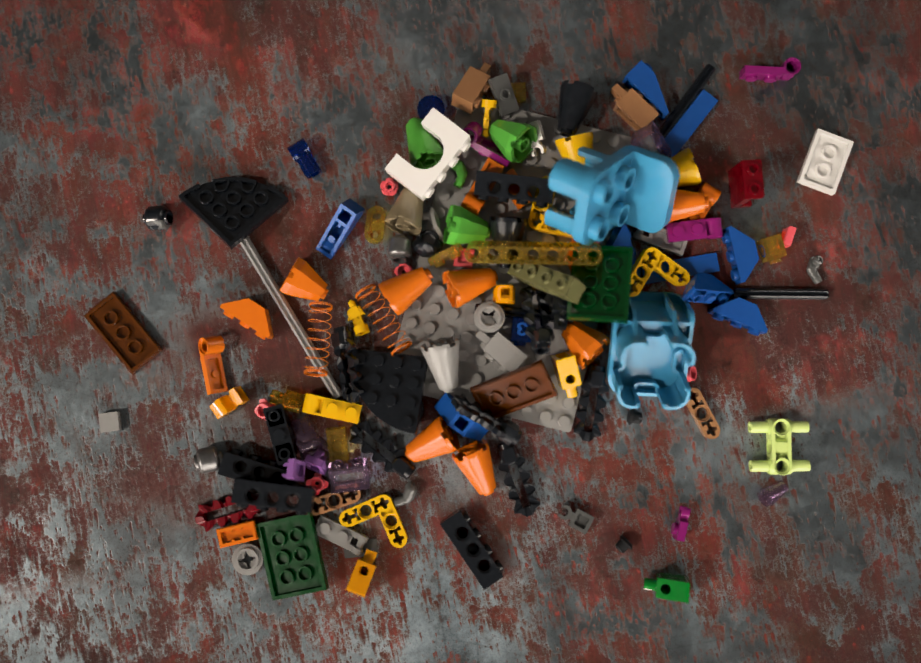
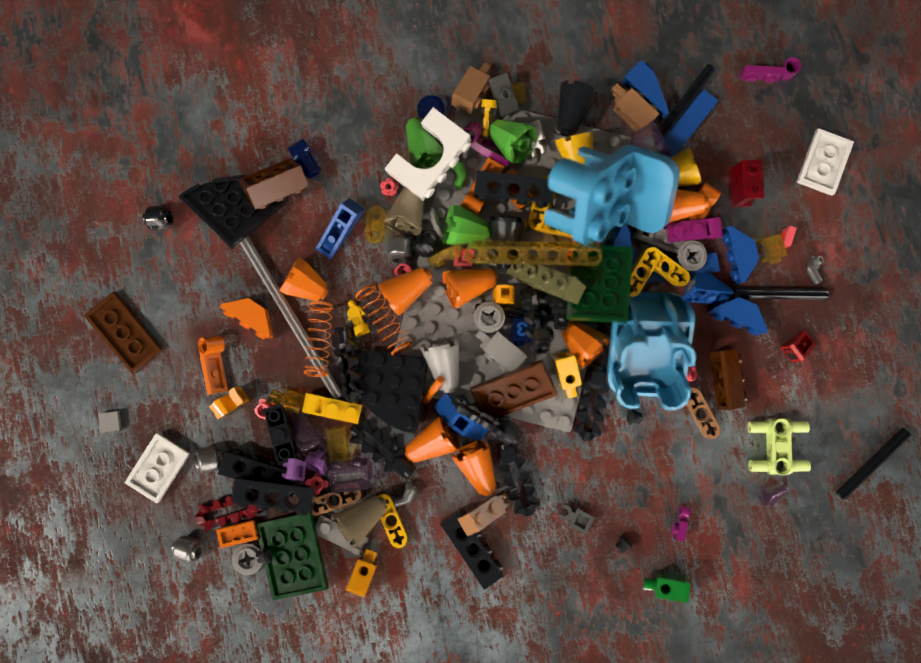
none -> white plate [124,433,190,503]
none -> flat silver head [172,535,203,563]
none -> reddish brown slope [239,158,309,209]
none -> black piece [256,546,273,564]
none -> dark tan cone [331,496,387,549]
none -> orange piece [422,376,445,404]
none -> medium nougat hinge [457,493,511,536]
none -> light grey gear [677,240,707,271]
none -> reddish brown slope [709,349,747,410]
none -> red slope [781,330,816,362]
none -> black axle [836,428,911,500]

